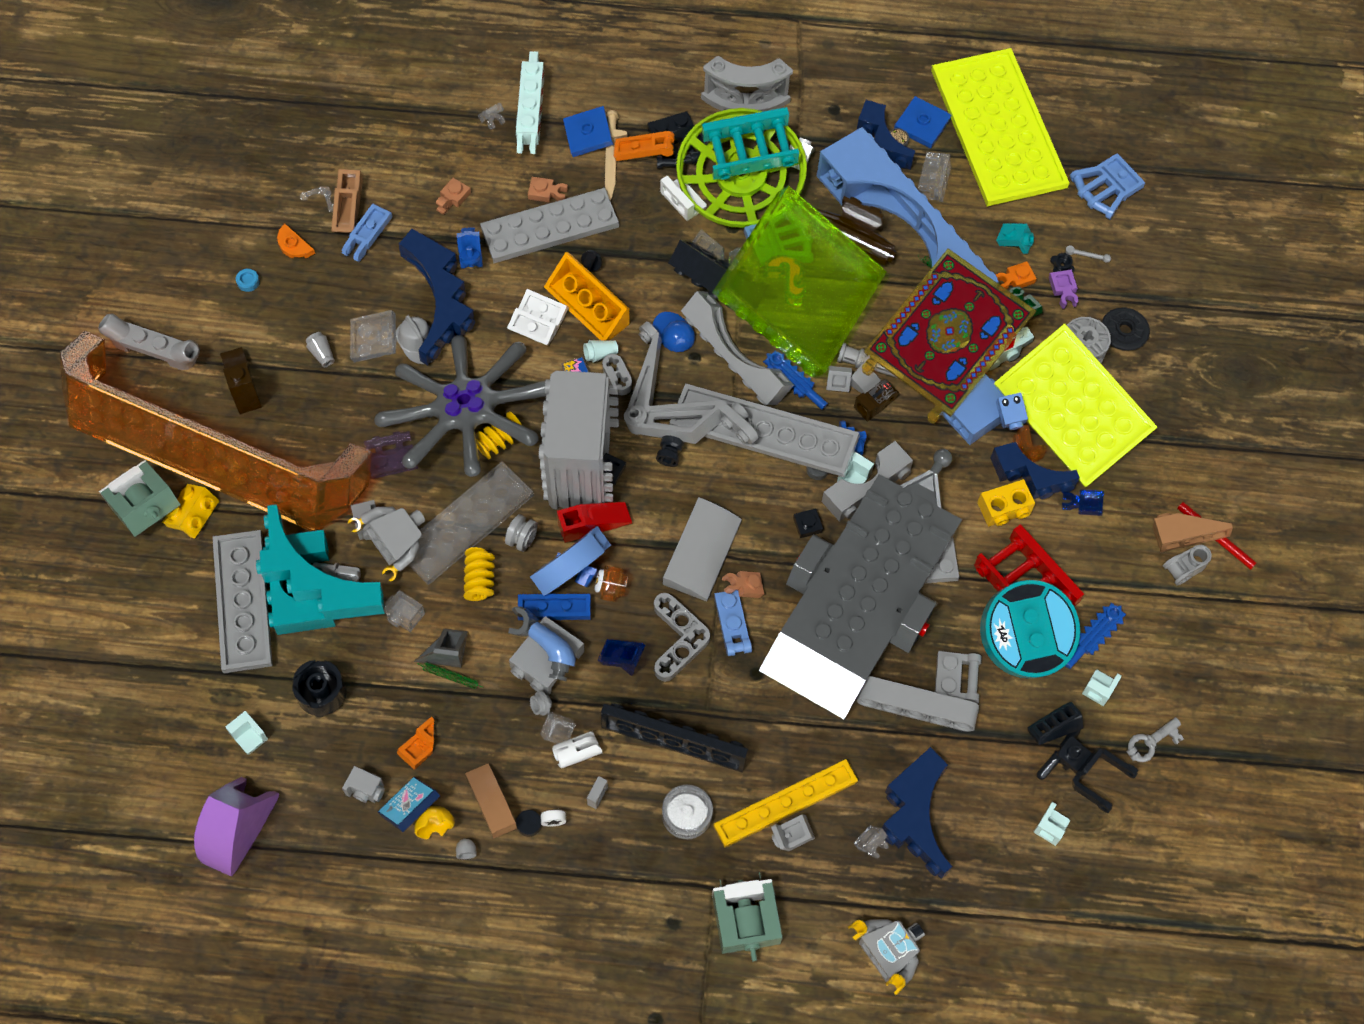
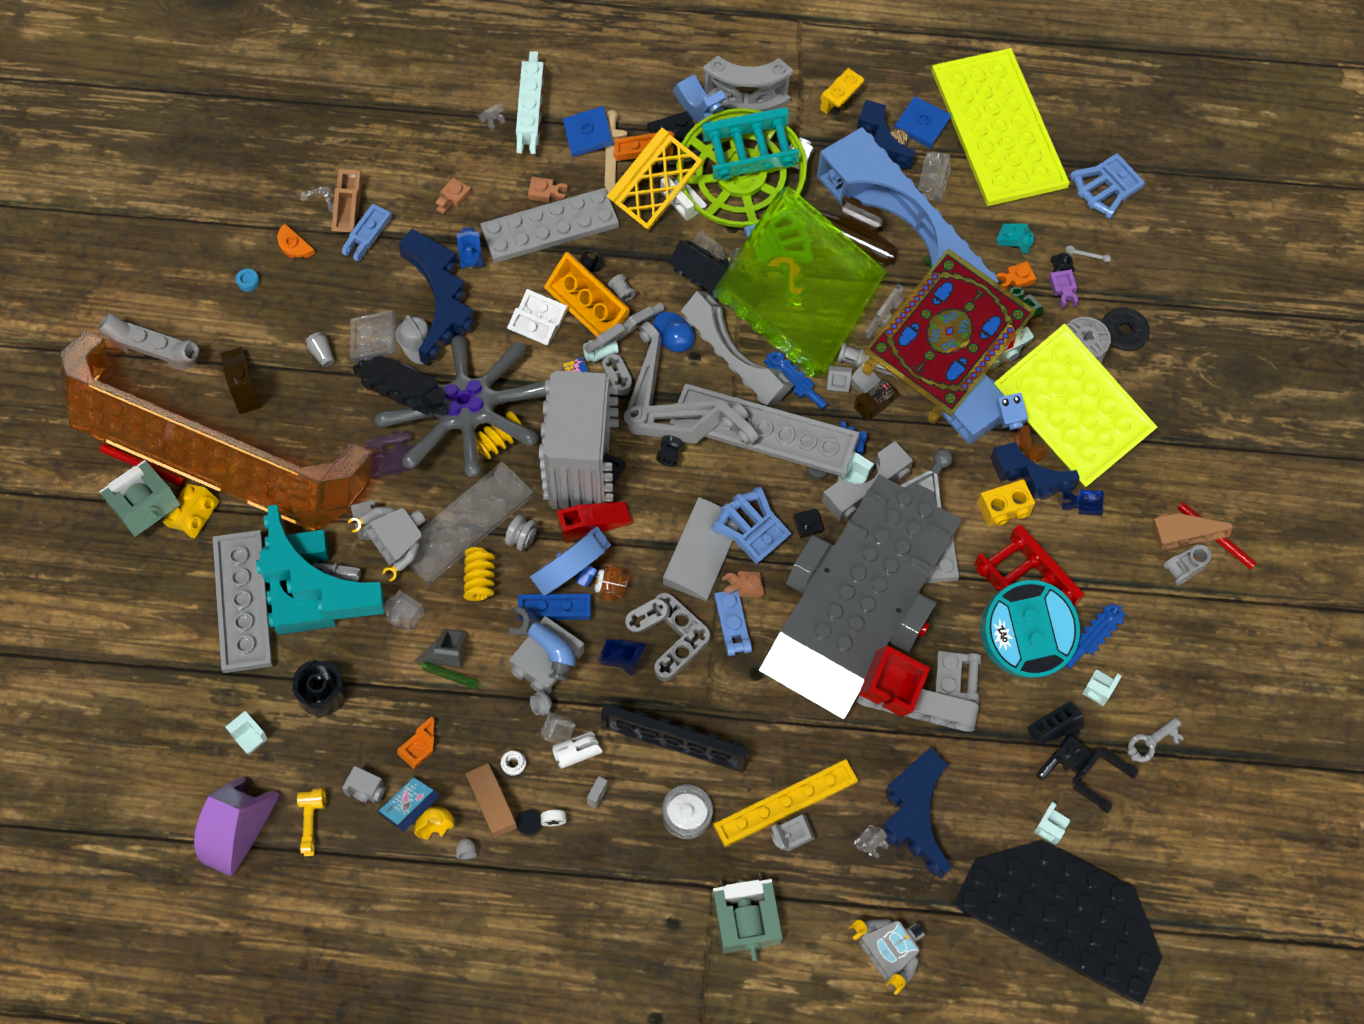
none -> red bar [100,443,186,487]
none -> yellow brick [297,788,326,856]
none -> black hinge [352,355,449,415]
none -> white plate [501,750,526,776]
none -> light grey piece [584,303,664,354]
none -> yellow fence [607,128,704,231]
none -> light grey bush [608,274,636,304]
none -> light grey beam [625,599,670,633]
none -> medium blue arch [672,74,726,122]
none -> medium blue plate [711,487,791,565]
none -> yellow bracket [820,68,864,114]
none -> red piece [858,646,930,717]
none -> clear hinge [863,284,905,339]
none -> black plate [952,840,1162,1006]

